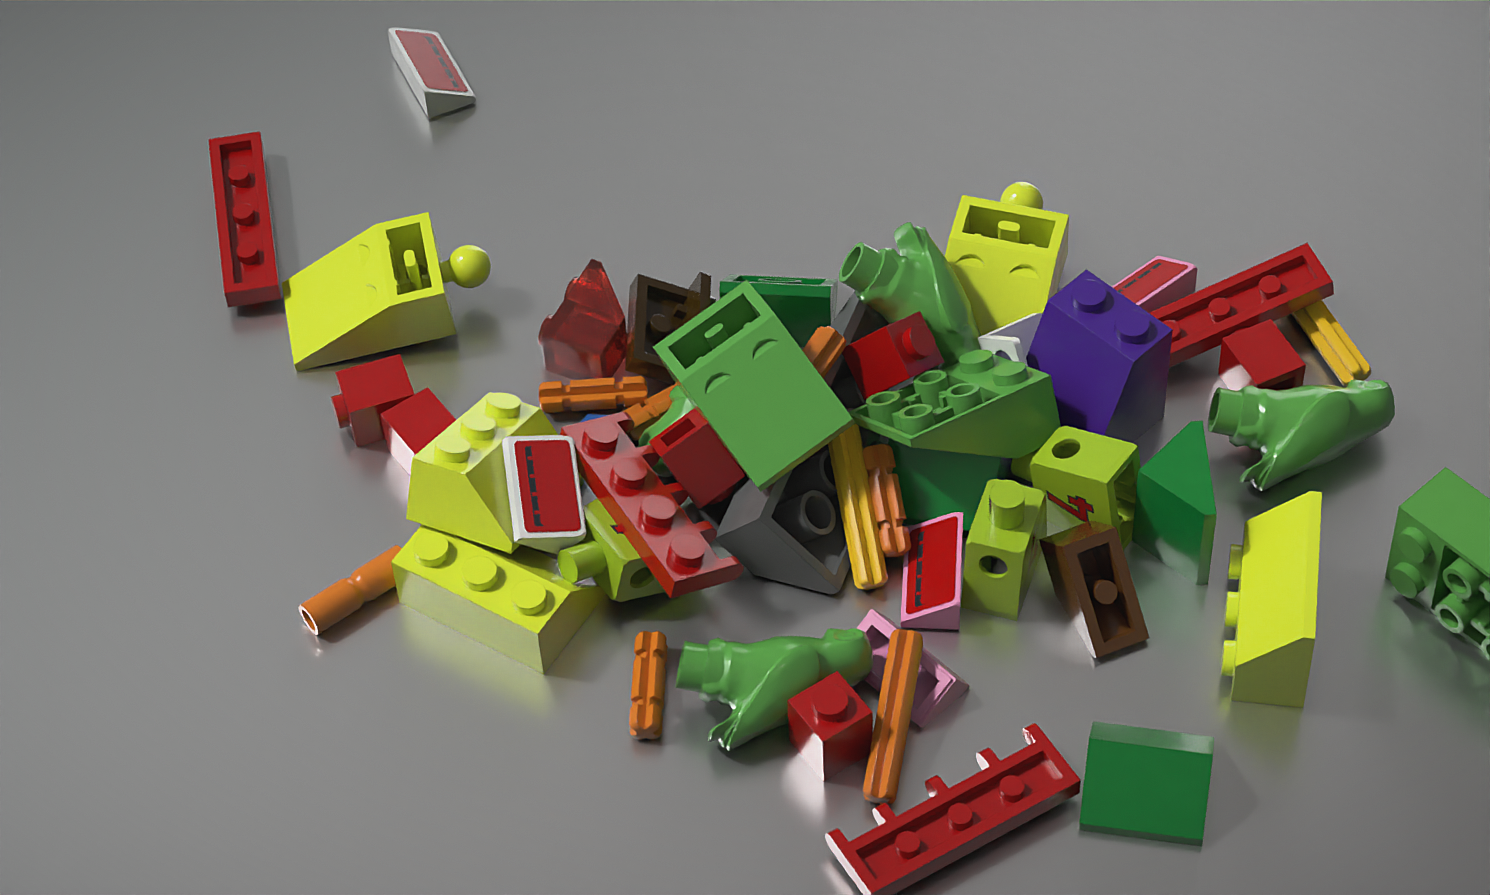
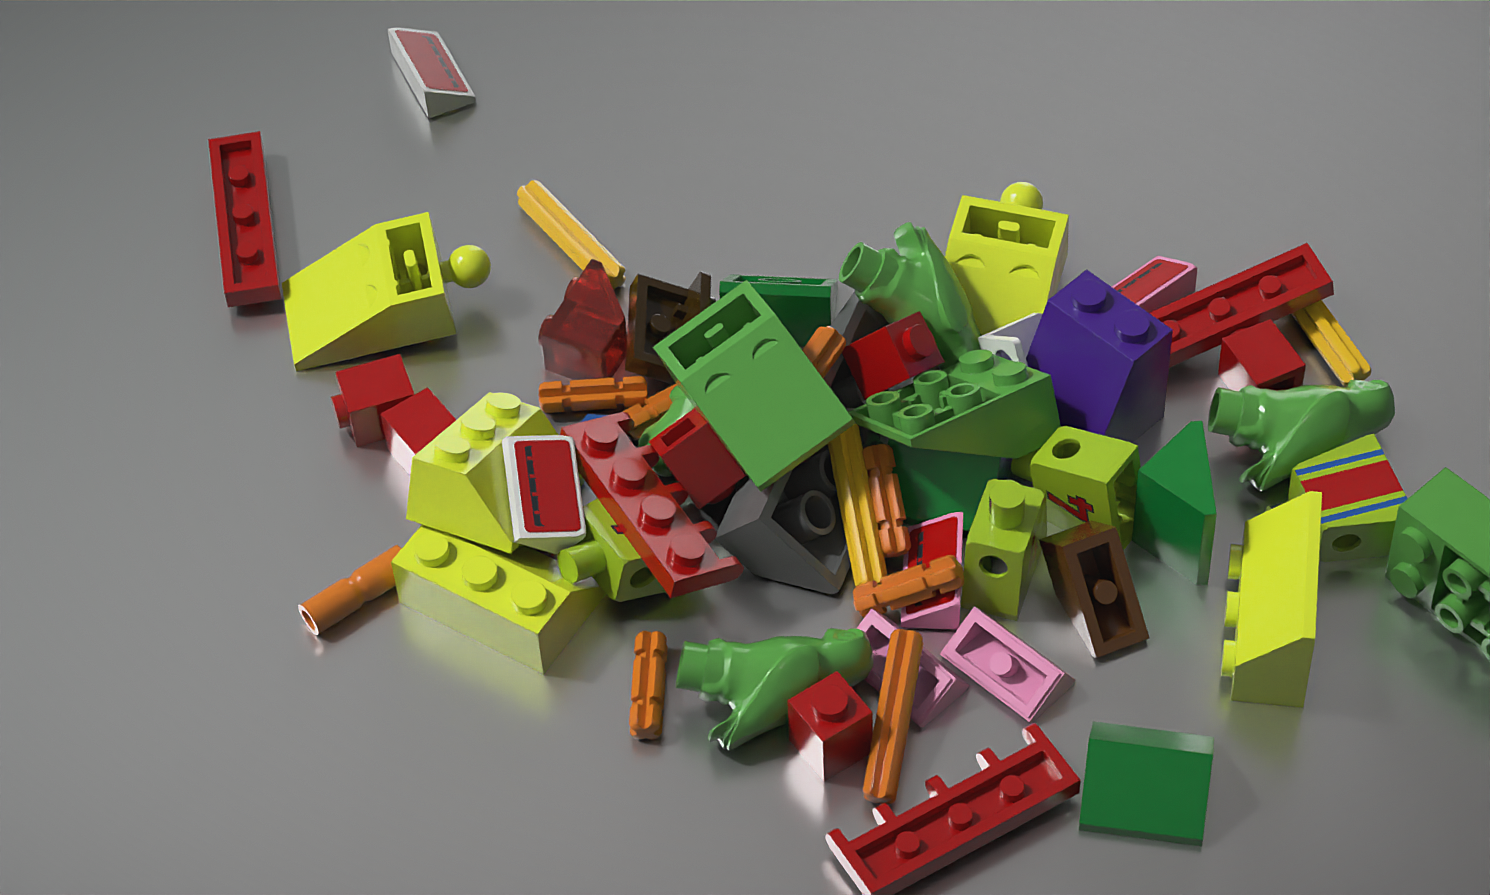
none -> yellow axle [517,180,626,292]
none -> orange axle [853,555,964,618]
none -> bright pink slope [940,606,1076,723]
none -> torso [1266,434,1408,562]

